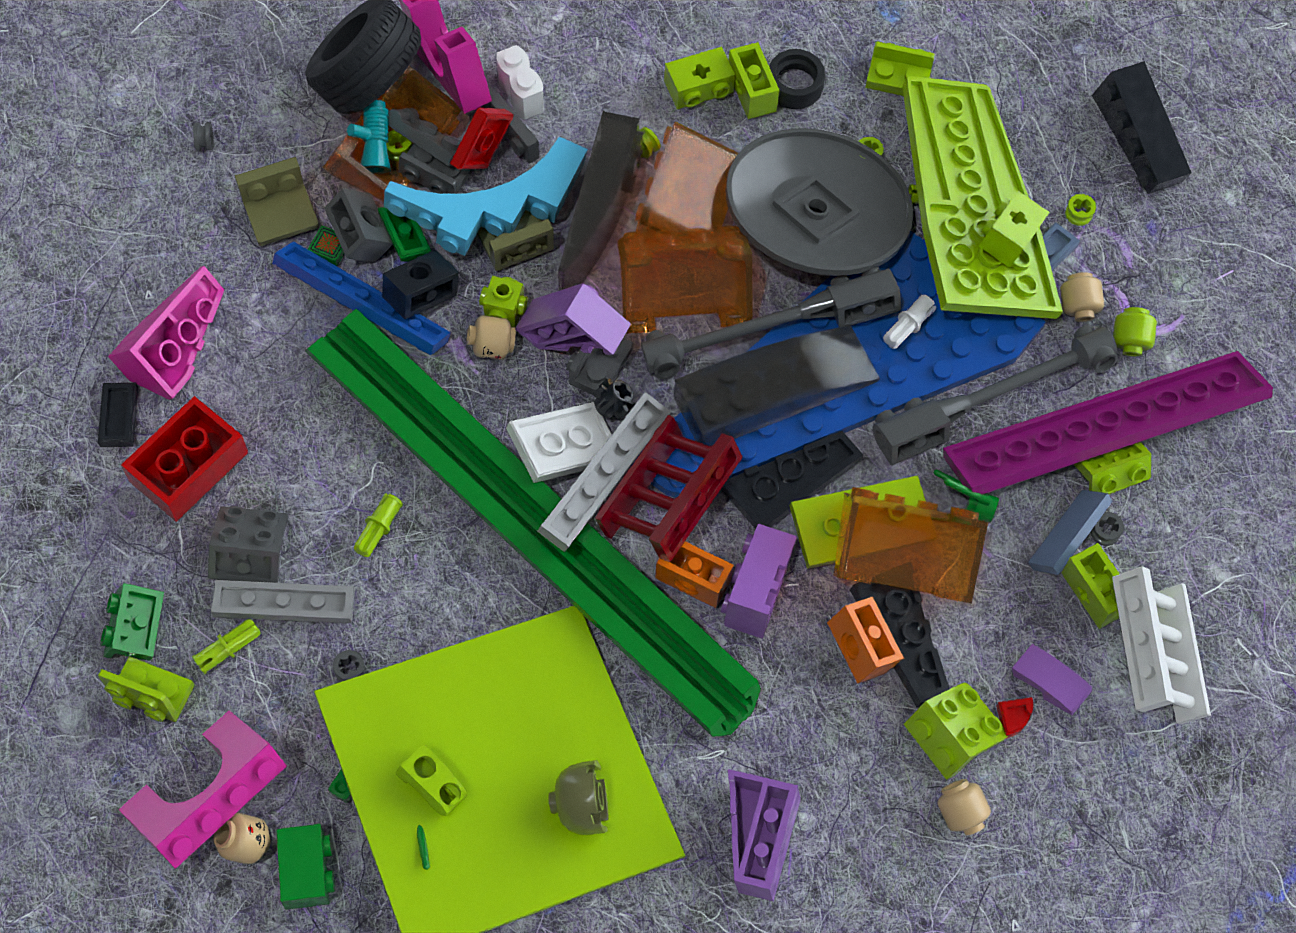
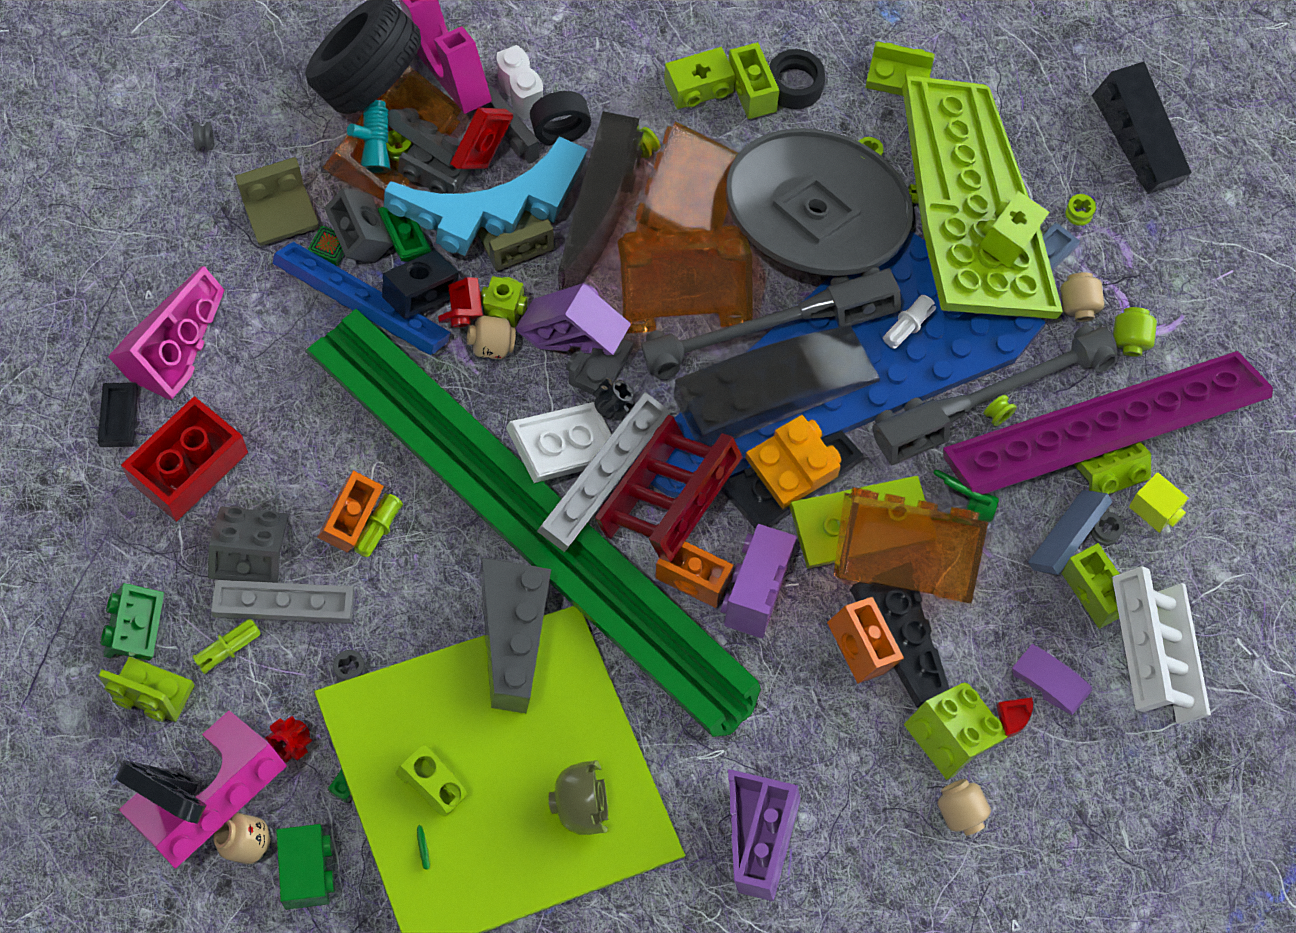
none -> black beam [115,760,207,824]
none -> red gear [265,716,312,763]
none -> orange brick [317,470,384,553]
none -> red bracket [438,277,483,328]
none -> dark grey wedge [479,557,551,714]
none -> black tyre [530,91,591,145]
none -> light orange plate [745,414,841,509]
none -> lime bush [983,395,1017,426]
none -> neon yellow brick [1129,472,1189,533]

